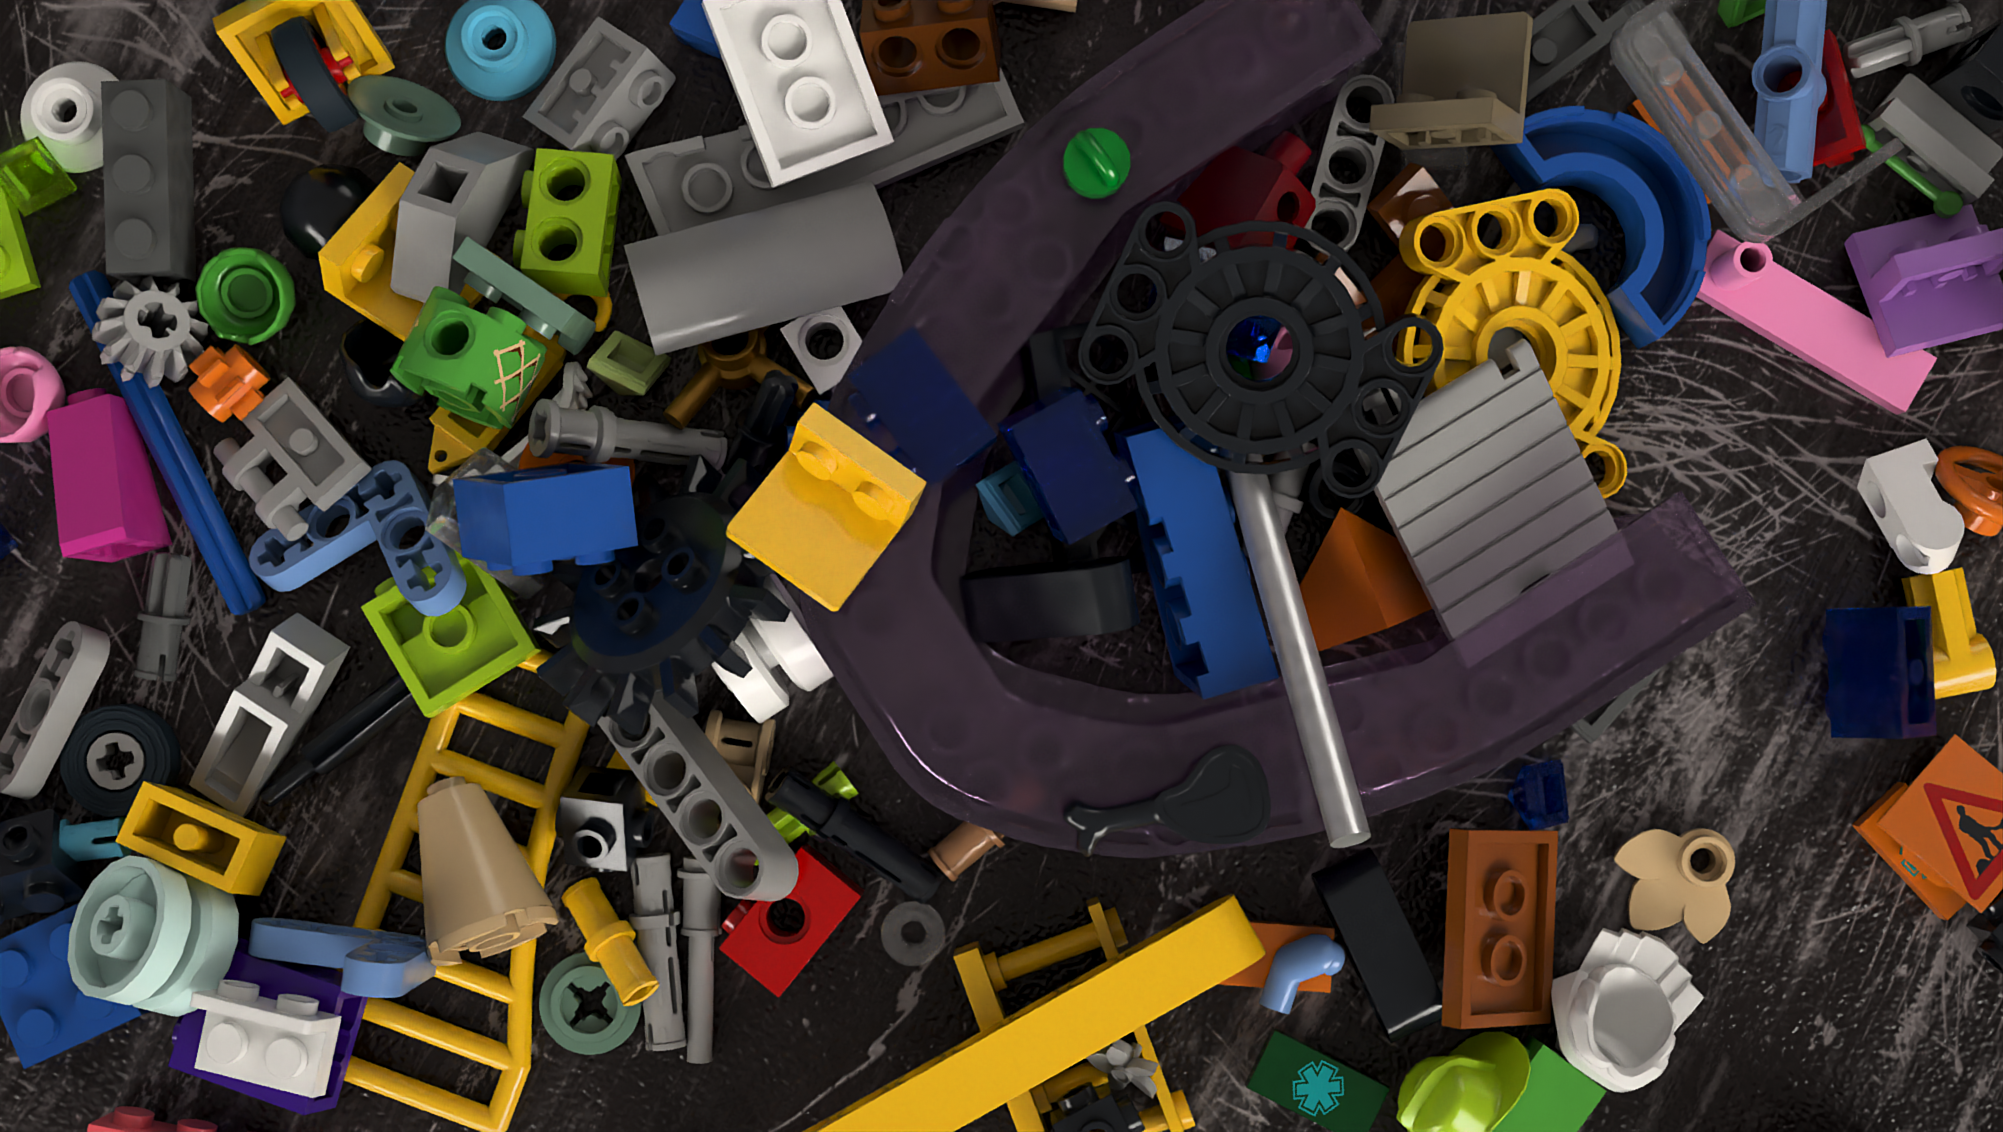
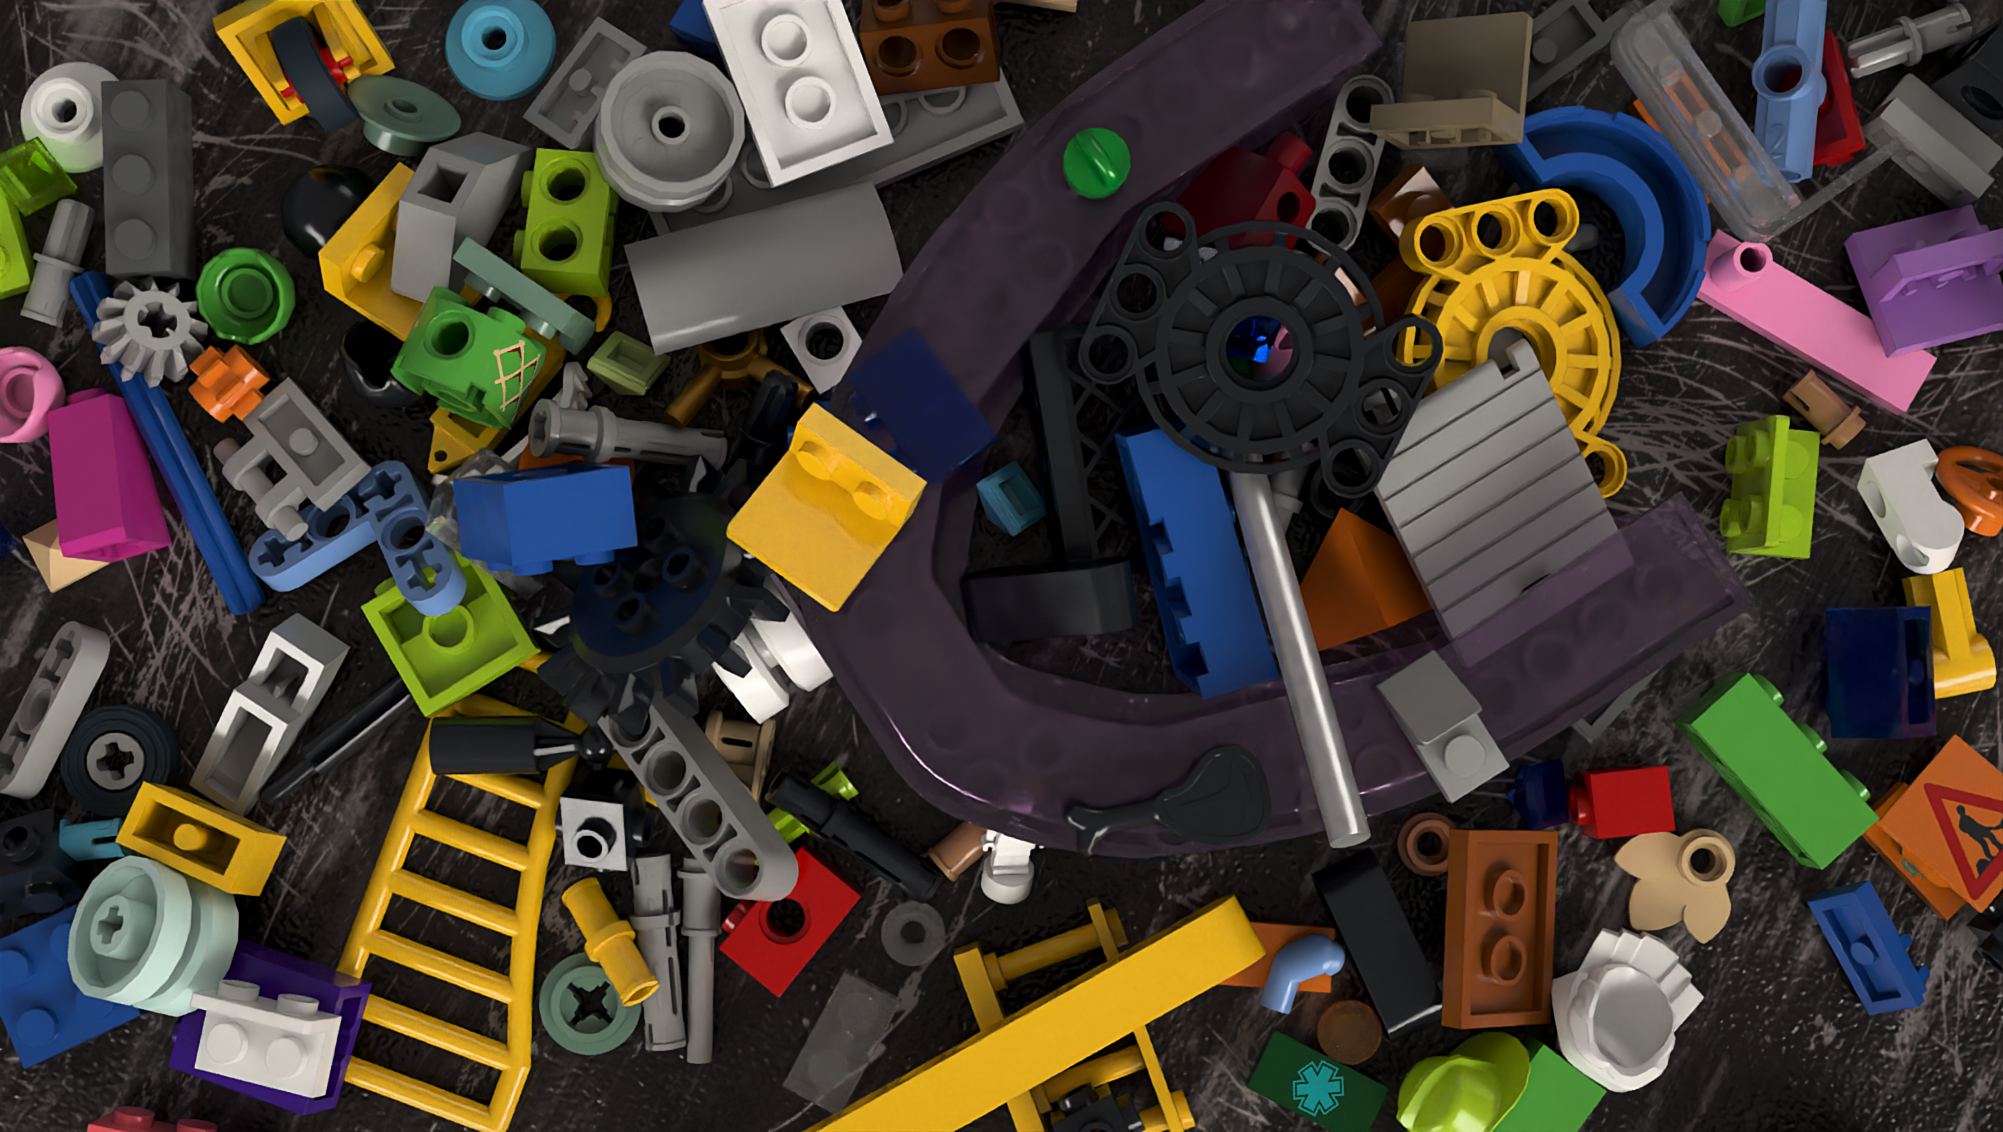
dark grey axle [134,552,192,681] -> none
medium blue beam [248,918,436,998] -> none
tan cone [417,776,559,966] -> none
clear blue brick [997,386,1139,545] -> none
light grey plant [1086,1039,1159,1099] -> none
bright green hinge [1861,124,1963,219] -> none
none -> light grey axle [20,199,96,327]
none -> tan slope [22,518,110,593]
none -> black wheel [429,716,618,775]
none -> light grey wheel [594,51,745,213]
none -> clear plate [783,969,902,1114]
none -> white piece [981,794,1045,904]
none -> clear orange plate [1317,999,1382,1065]
none -> light grey slope [1375,650,1510,803]
none -> nougat plate [1396,812,1457,877]
none -> red brick [1568,763,1675,839]
none -> bright green brick [1673,672,1880,870]
none -> lime bracket [1720,415,1821,559]
none -> medium nougat pin [1781,369,1867,450]
none -> blue plate [1807,880,1930,1015]

